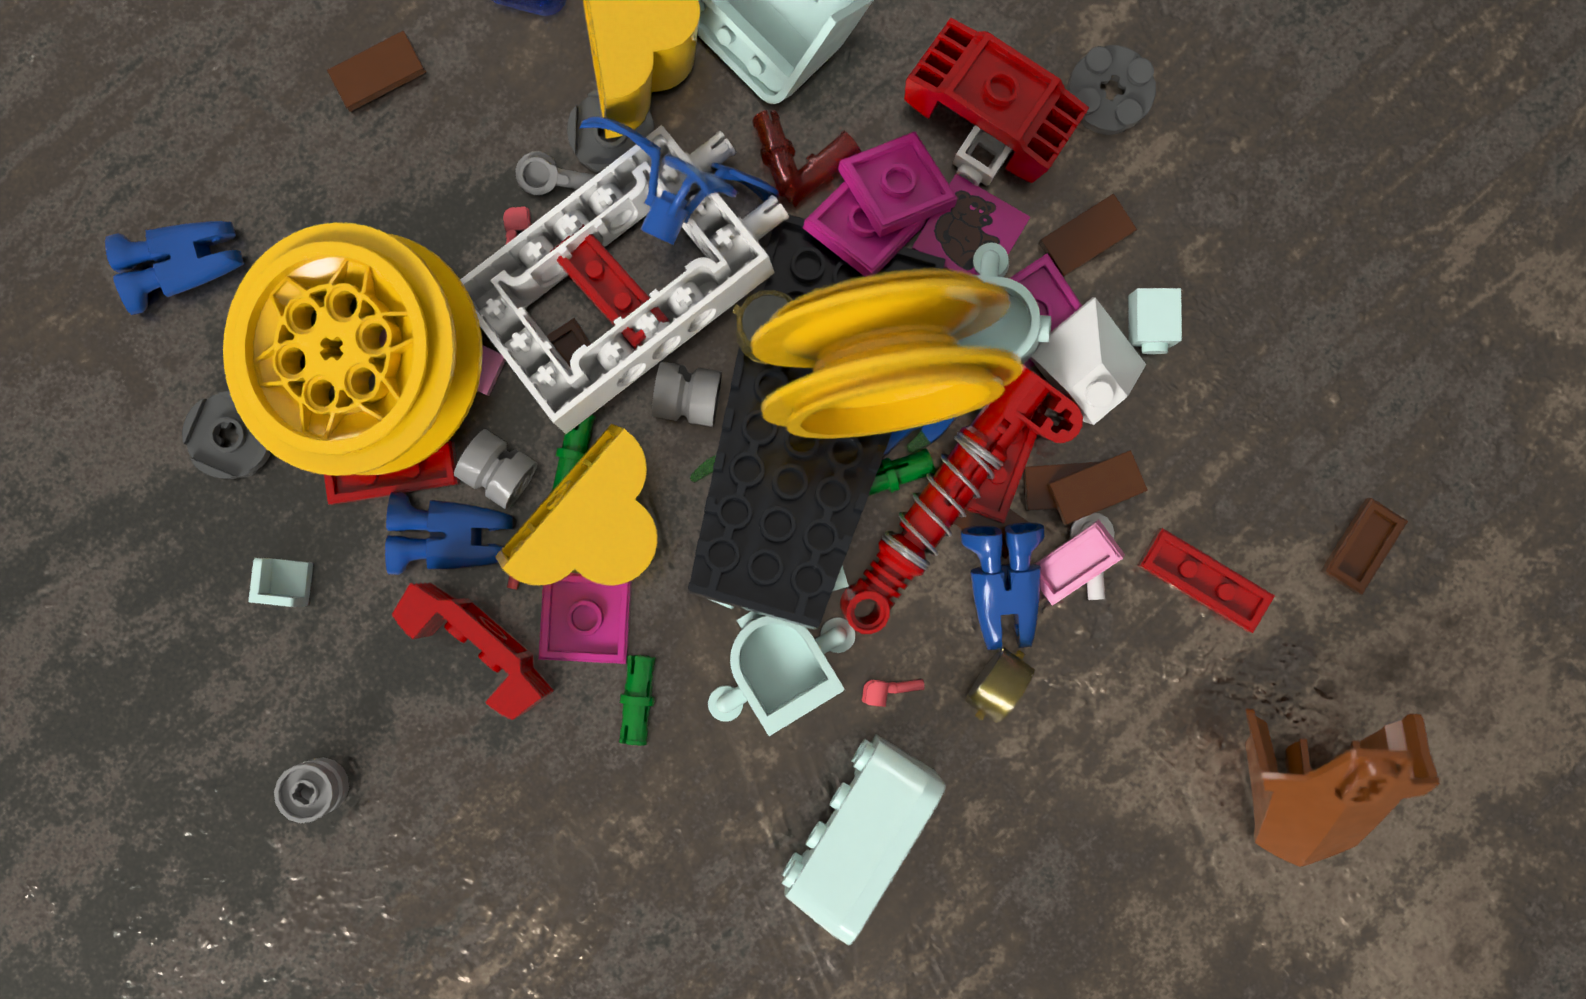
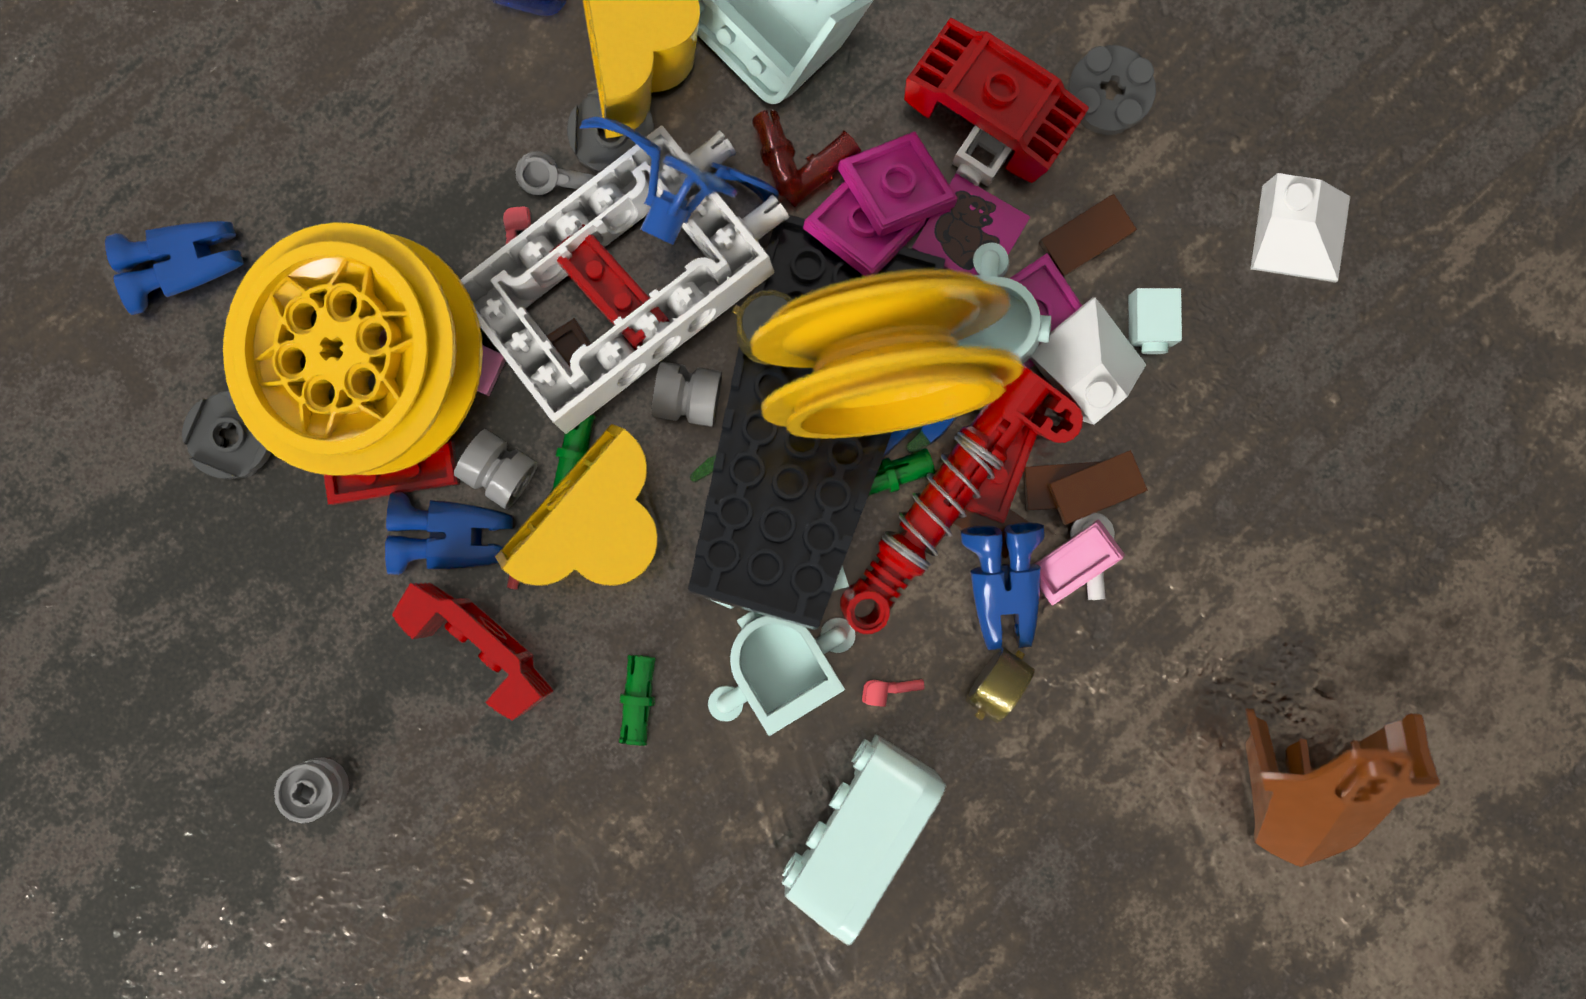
light aqua panel [248,558,313,607] -> none
reddish brown tile [327,30,426,112] -> none
dark pink tile [538,573,632,664] -> none
red tile [1137,528,1275,633] -> none
reddish brown tile [1321,498,1408,595] -> none
none -> white slope [1251,173,1350,282]

